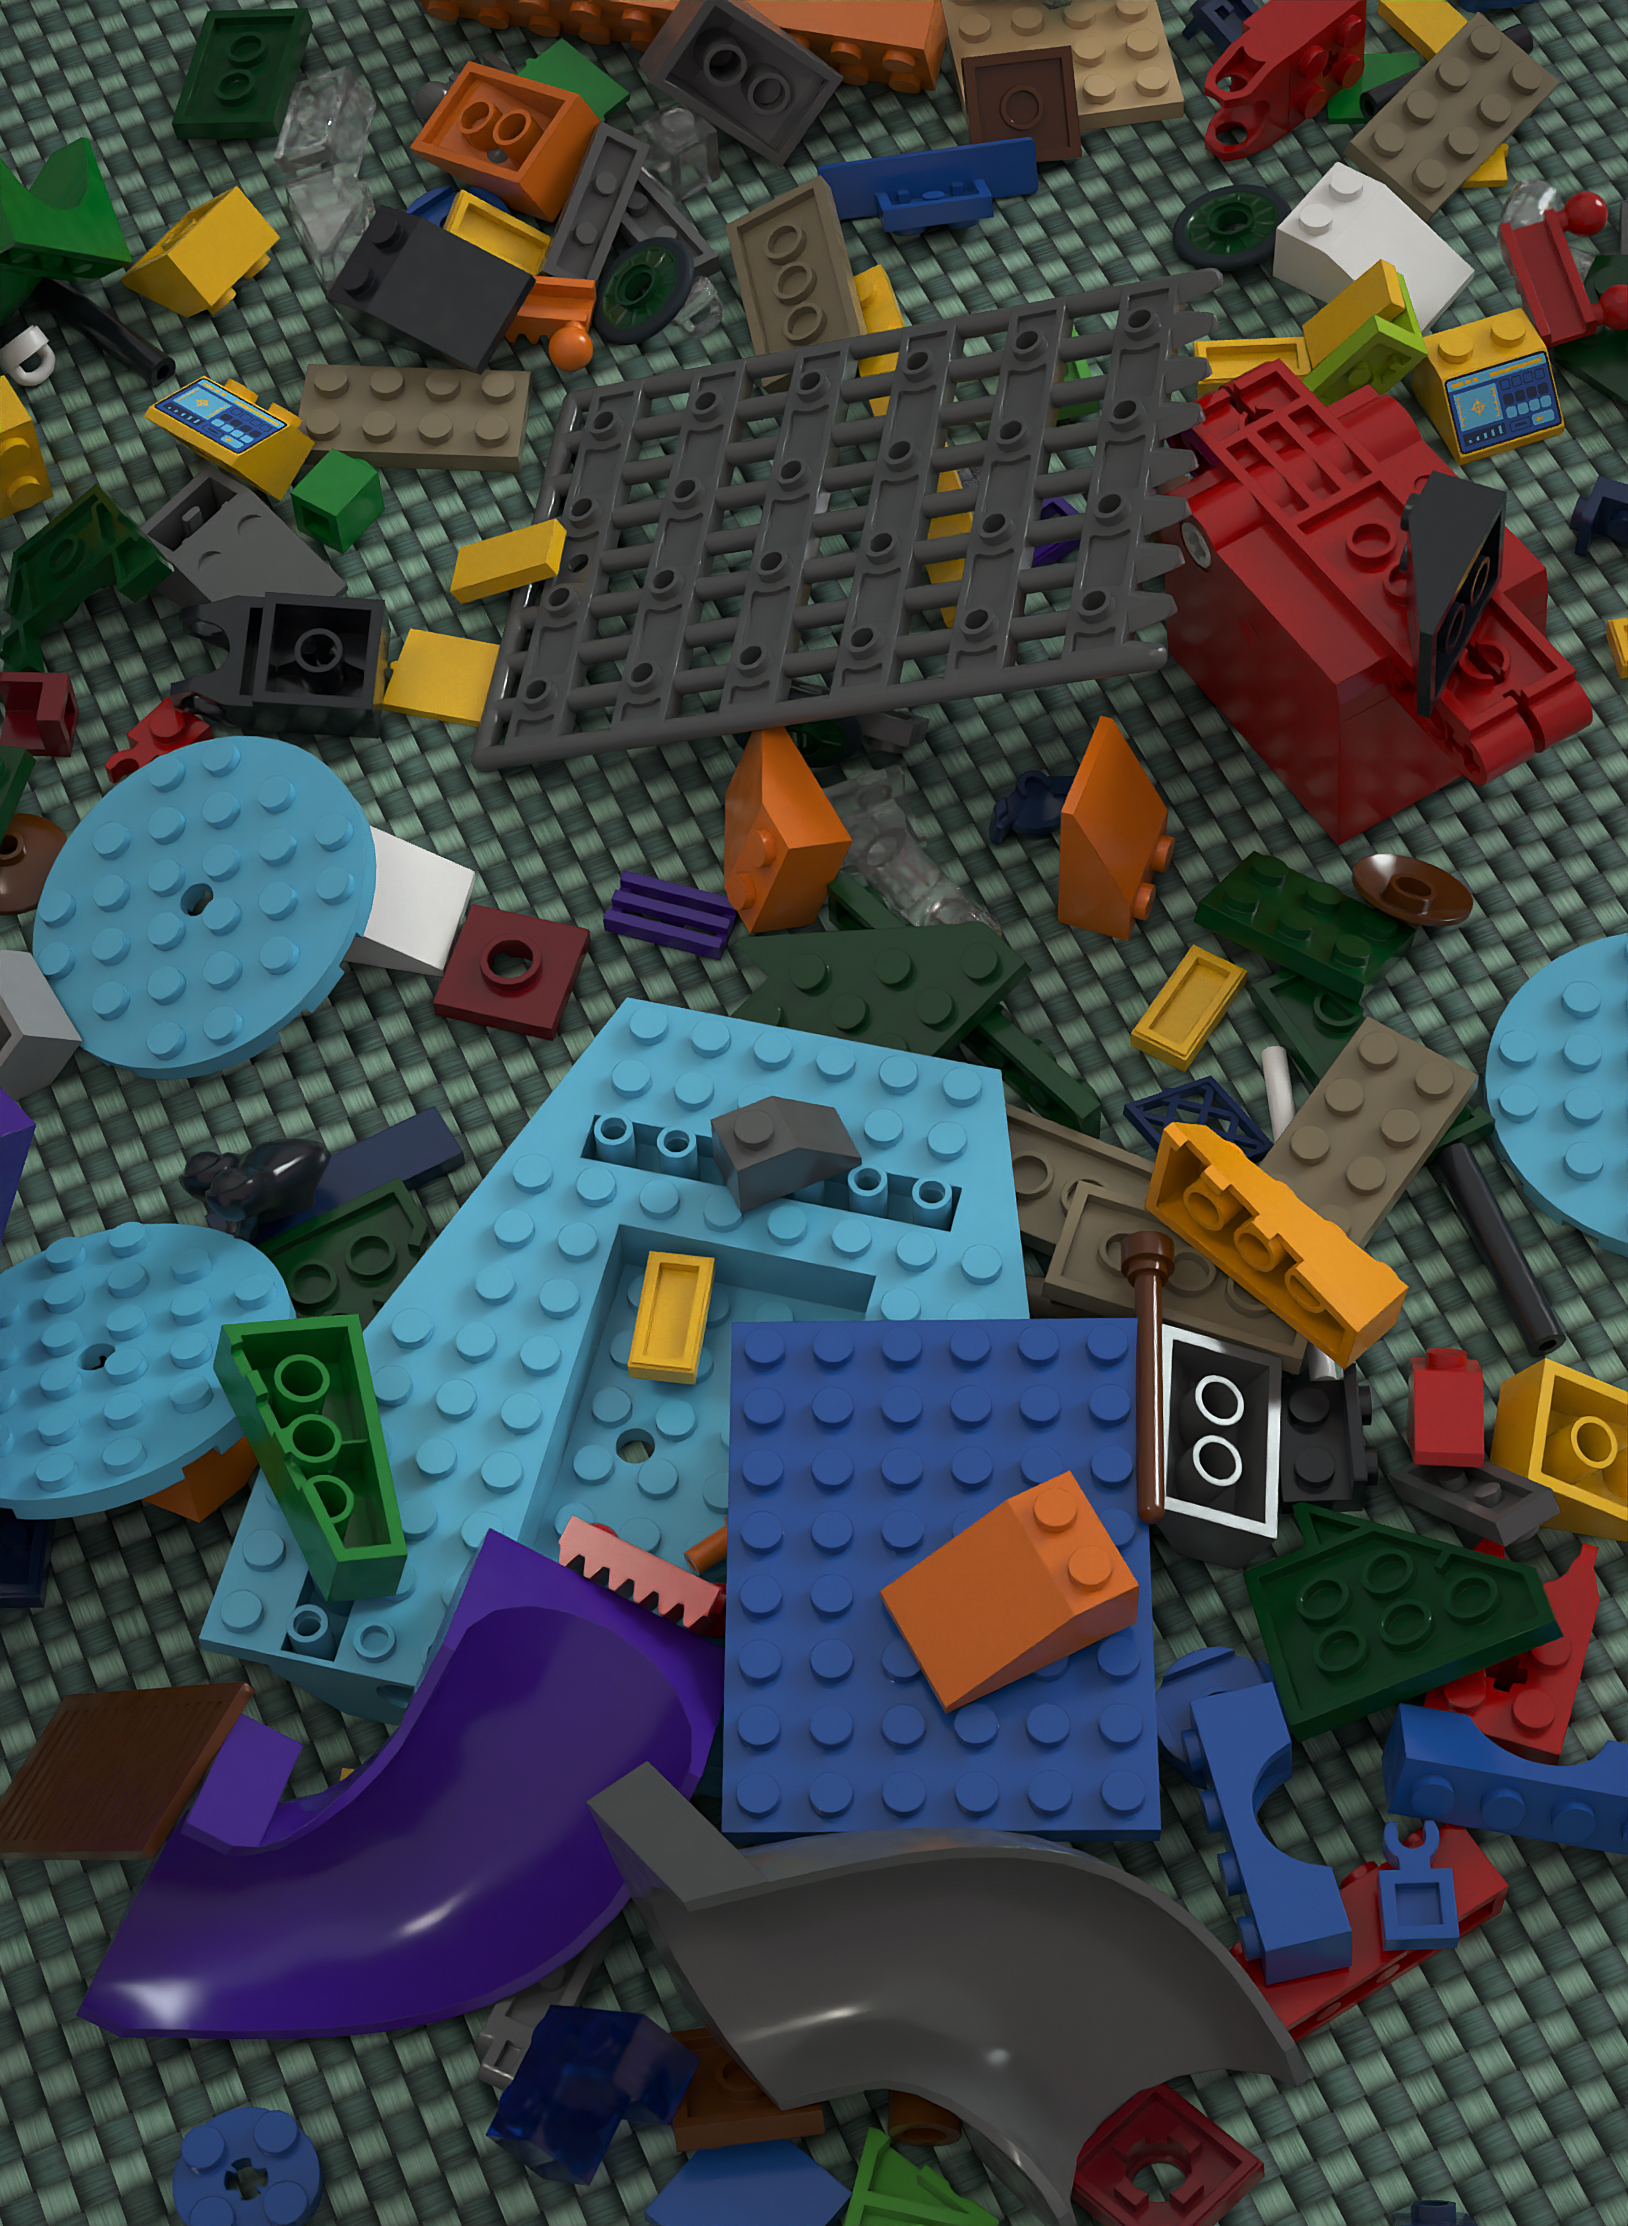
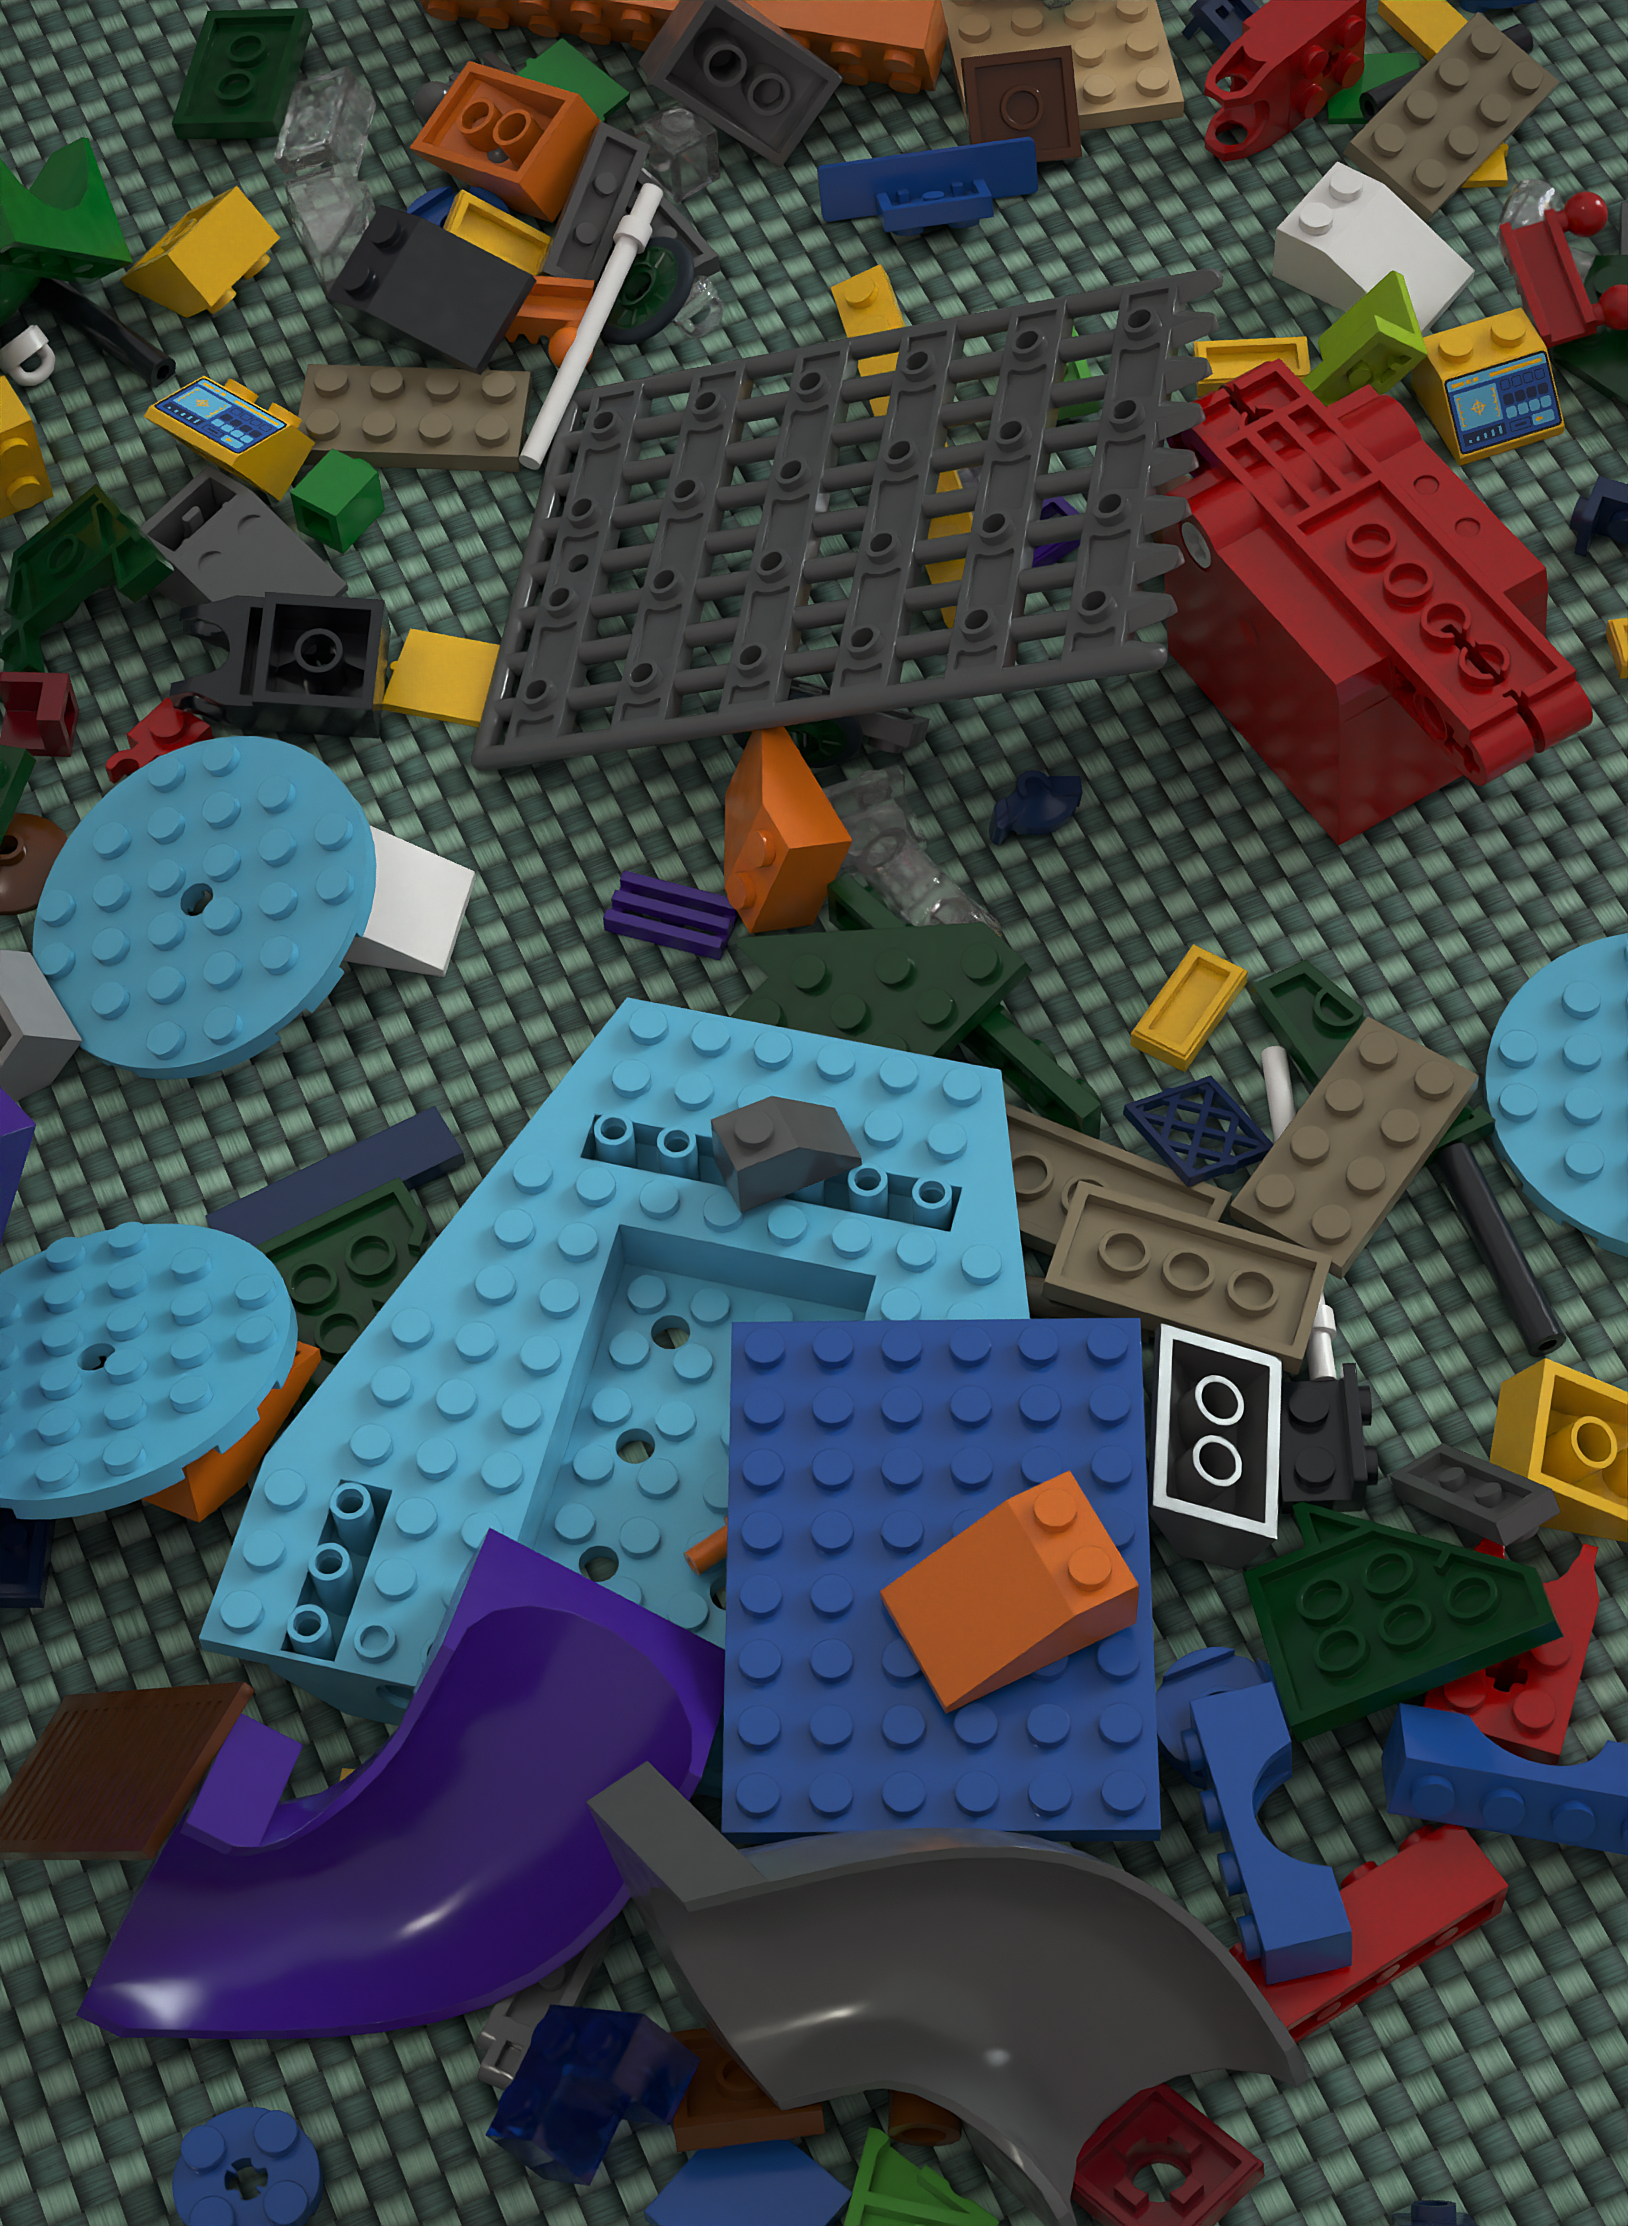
black head [179,1138,331,1242] -> none
green wedge [213,1314,408,1603] -> none
dark red piece [433,904,591,1041] -> none
yellow tile [450,518,567,604] -> none
gear [558,1515,726,1638] -> none
yellow tile [627,1251,716,1385] -> none
dark tan plate [725,175,868,394] -> none
orange slope [1058,716,1175,941] -> none
reddish brown piece [1121,1231,1175,1524] -> none
light orange wedge [1144,1122,1409,1370] -> none
wheel [1172,184,1292,271] -> none
dark green plate [1193,851,1417,1003] -> none
yellow tile [1302,259,1406,369] -> none
reddish brown dish [1351,854,1473,928] -> none
blue plate [1376,1820,1460,1951] -> none
black slope [1399,470,1507,718] -> none
red slope [1406,1348,1484,1468] -> none
none -> white bar [519,183,663,470]

